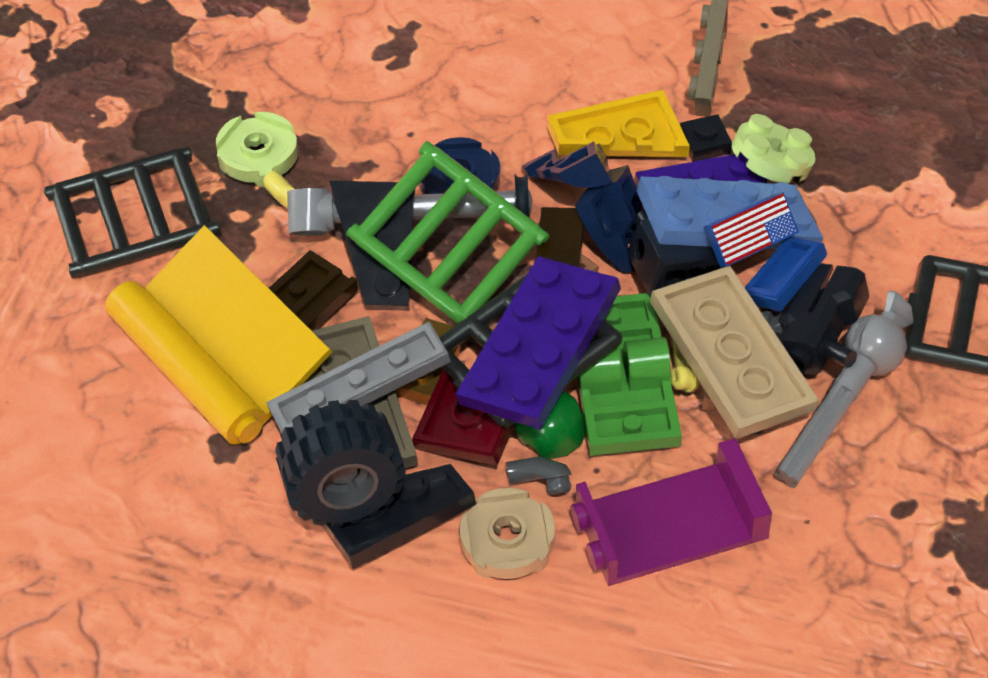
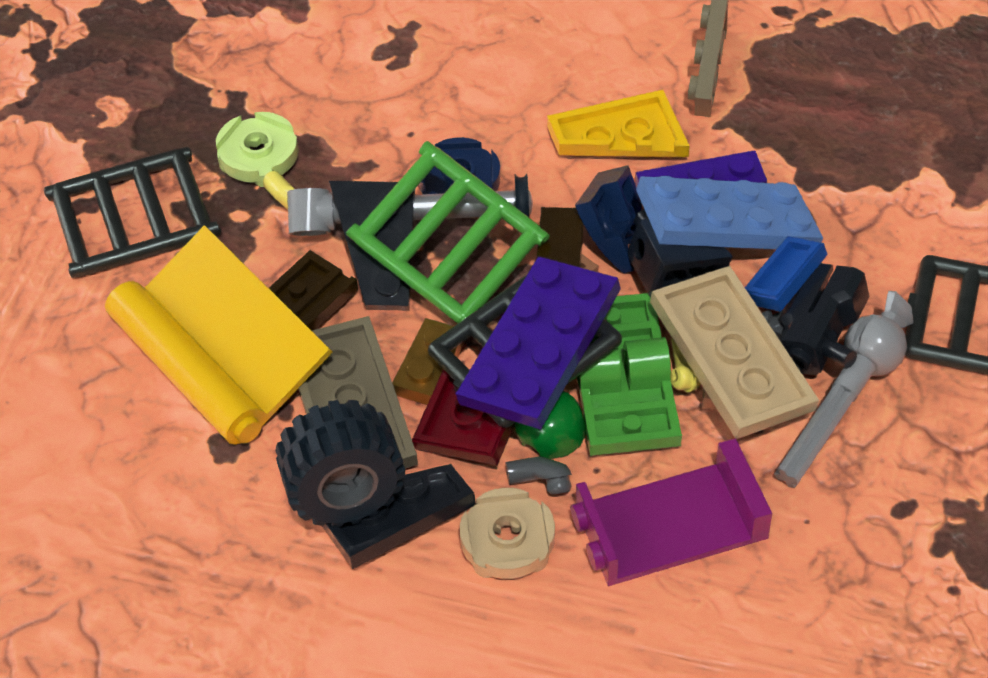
light grey tile [266,322,451,433] -> none
dark blue slope [522,141,612,188] -> none
black plate [680,114,732,162] -> none
tile [704,192,799,267] -> none
yellowish green plate [732,114,815,183] -> none

